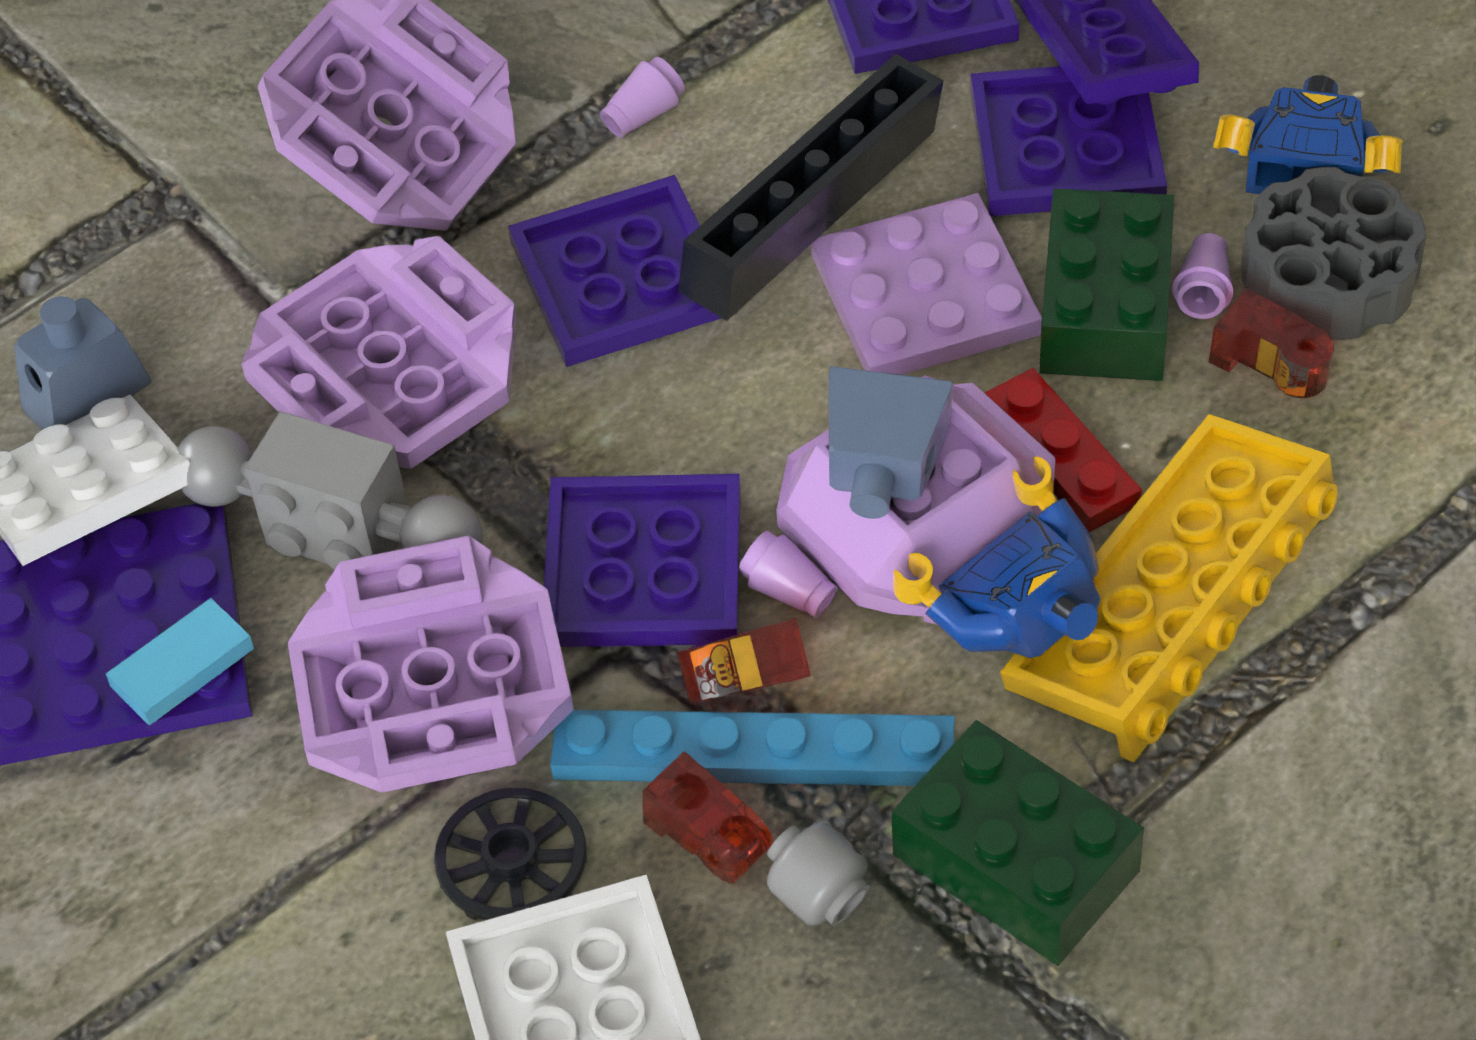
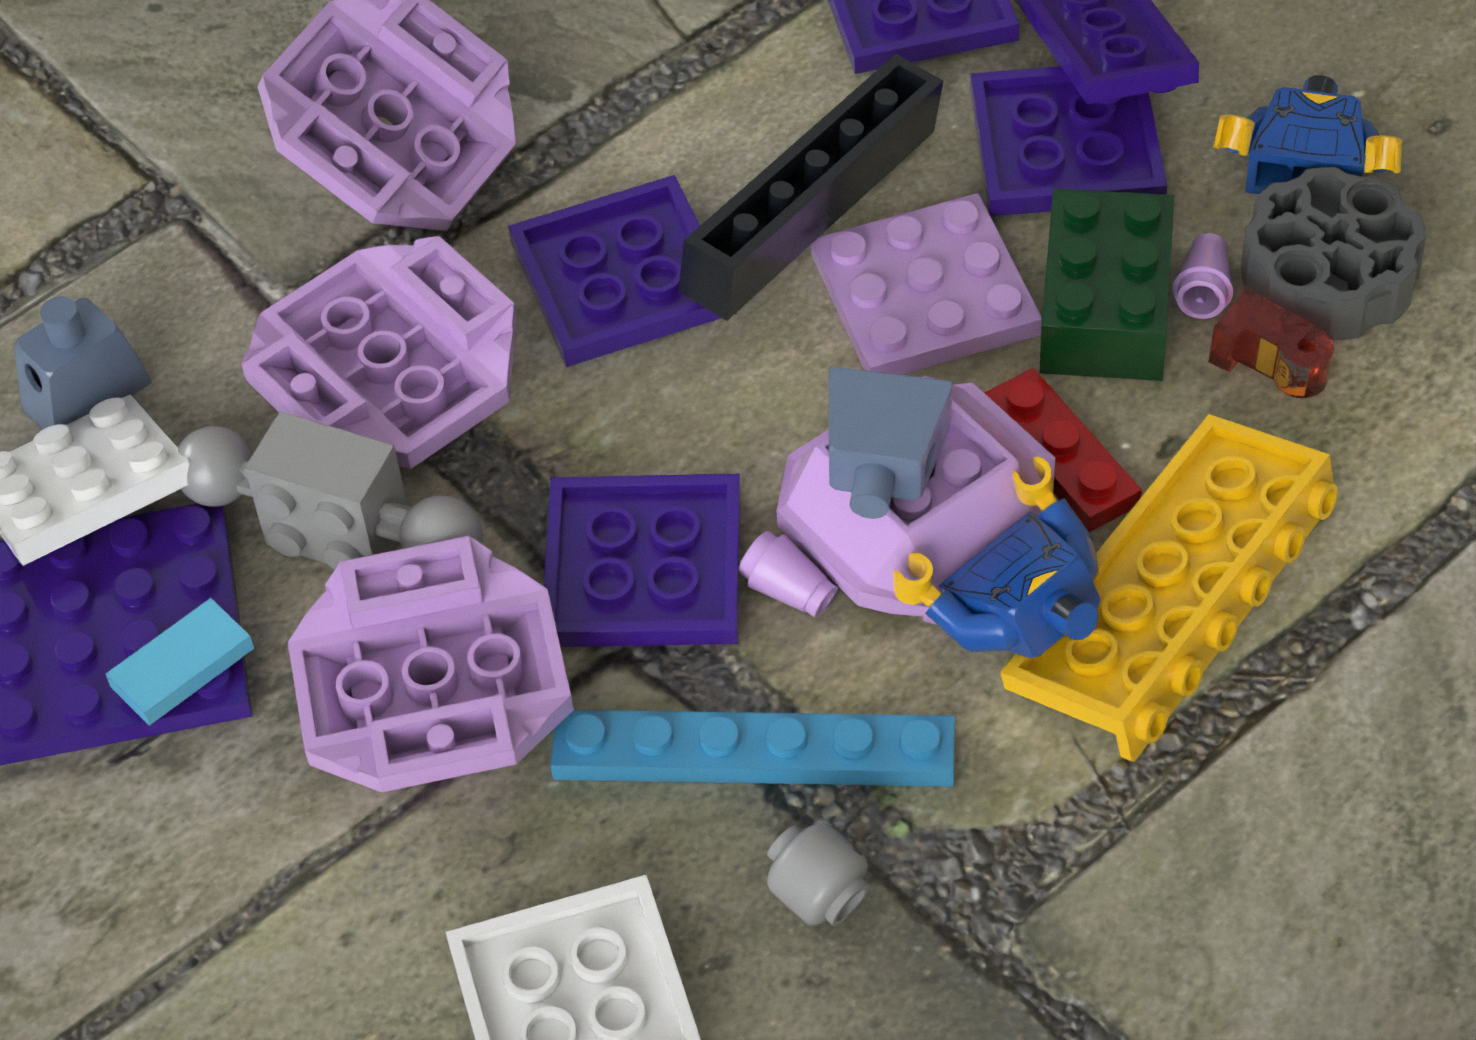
black wheel [434,788,587,920] -> none
lavender cone [599,57,685,138] -> none
clear red leg [642,751,773,884] -> none
clear red leg [676,618,811,703] -> none
dark green brick [892,720,1144,966] -> none

